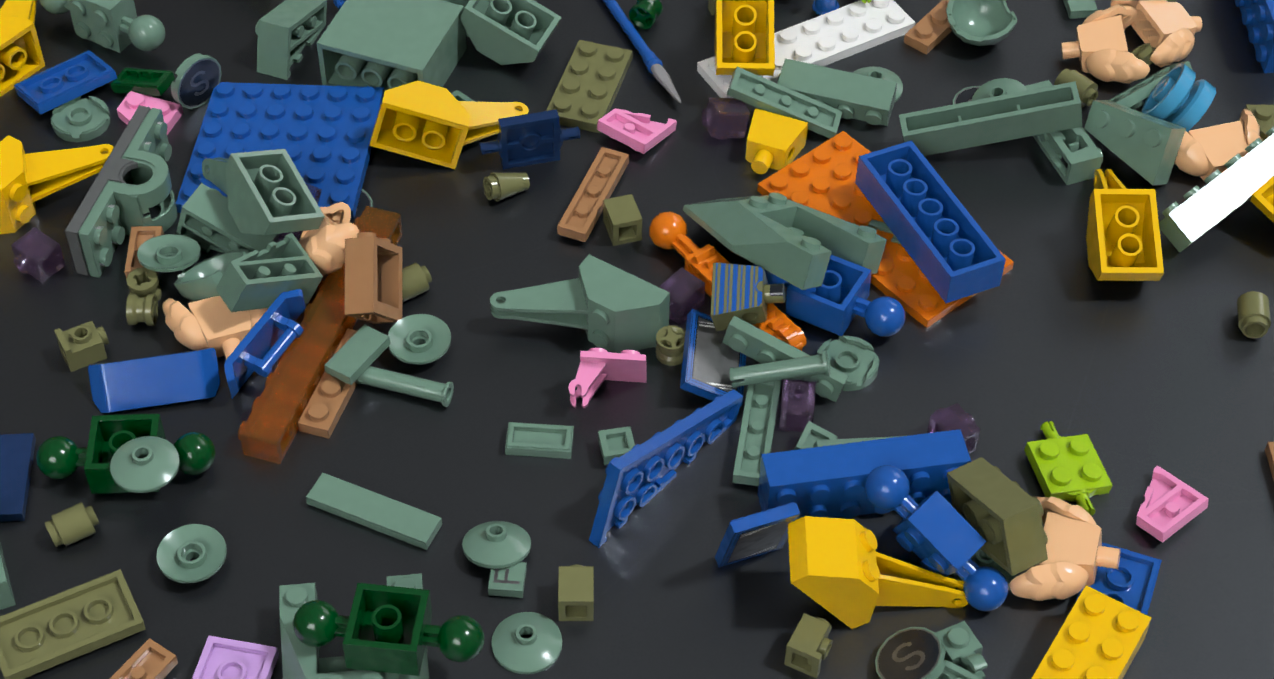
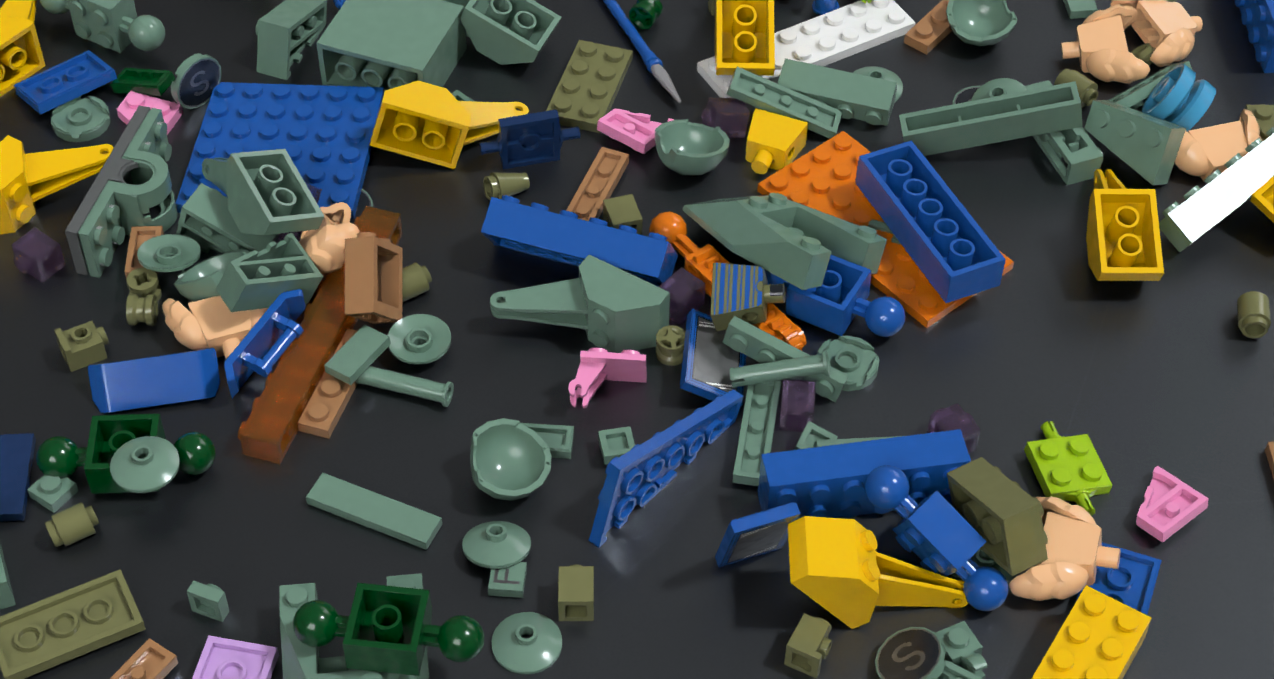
sand green dish [156,524,227,583] -> none
none -> sand green plate [27,475,78,513]
none -> sand green plate [187,581,229,622]
none -> sand green cylinder [470,418,552,501]
none -> blue brick [481,195,678,290]
none -> sand green cylinder [655,119,730,176]

